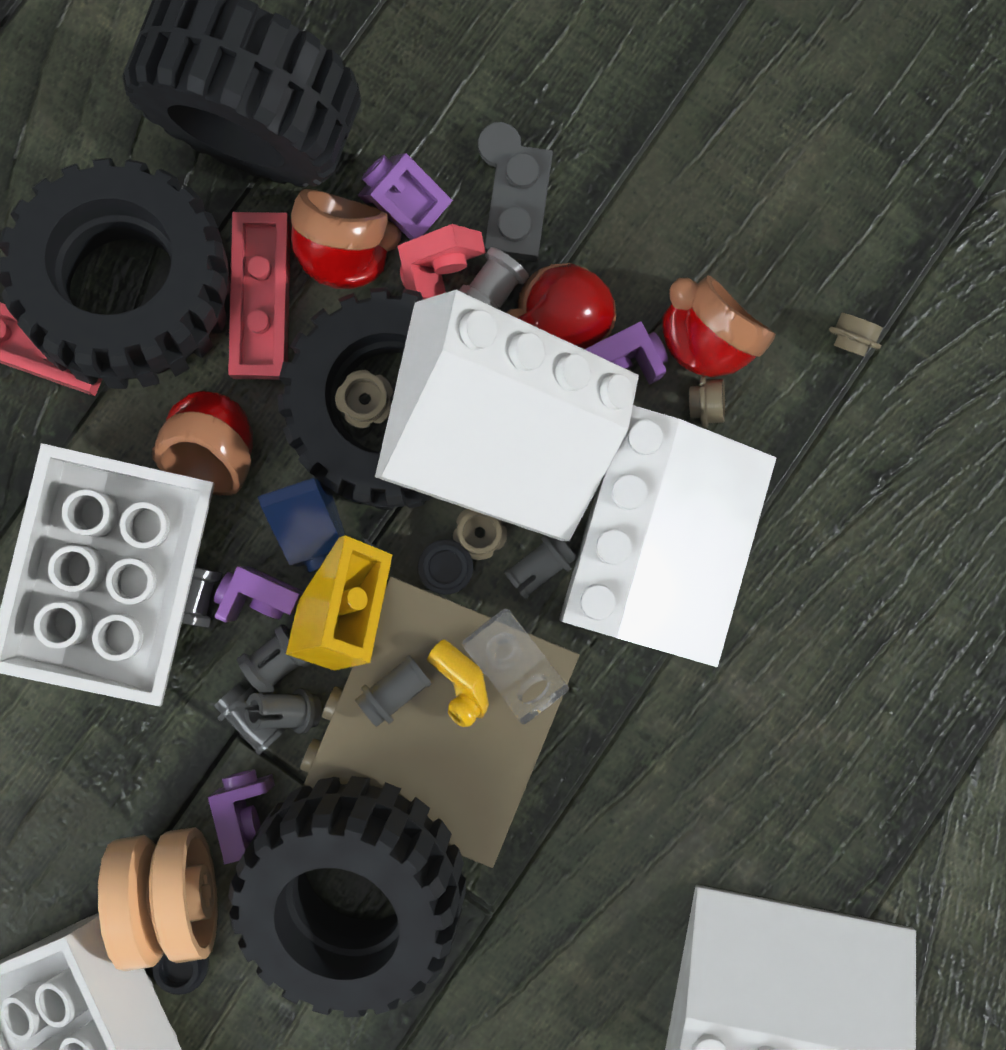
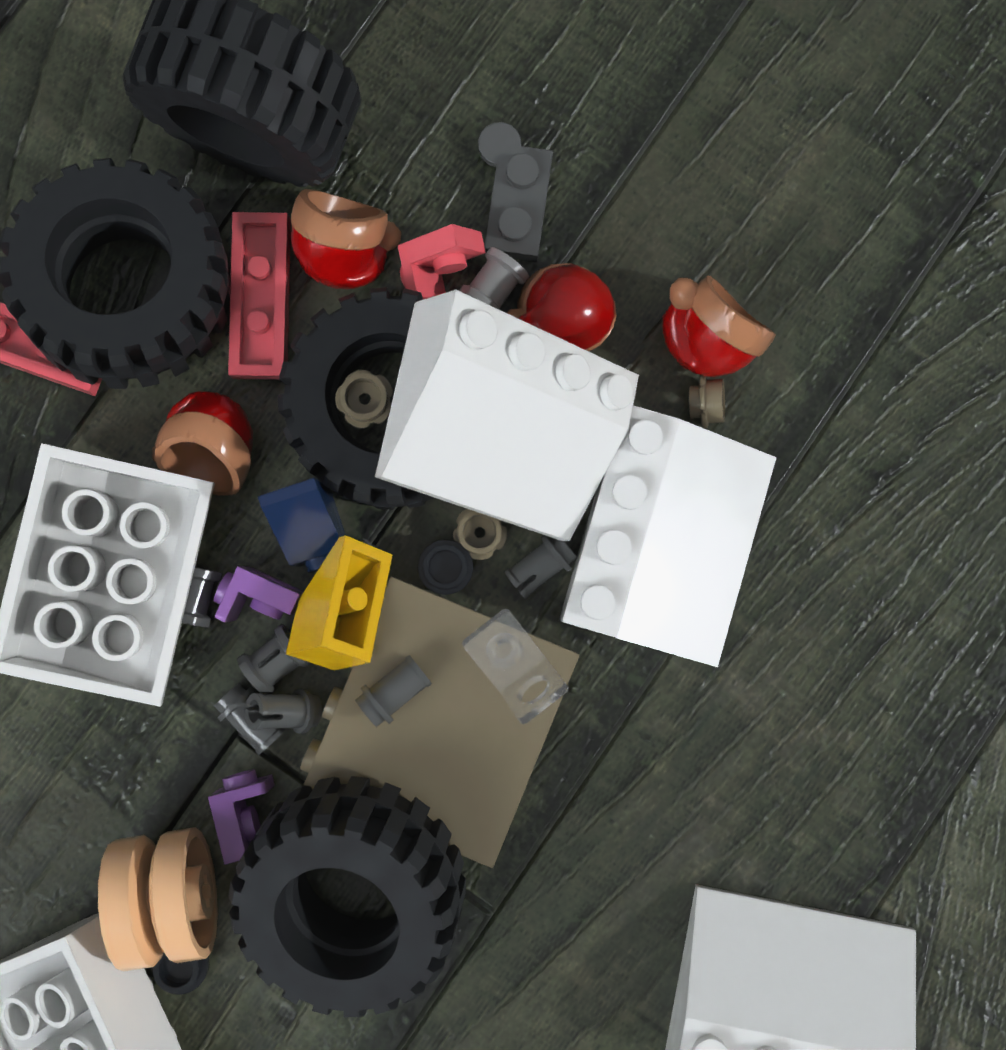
medium lavender bracket [358,153,453,240] -> none
yellow arm [427,639,489,727] -> none
medium lavender bracket [584,321,668,384] -> none
dark tan plate [829,312,883,357] -> none

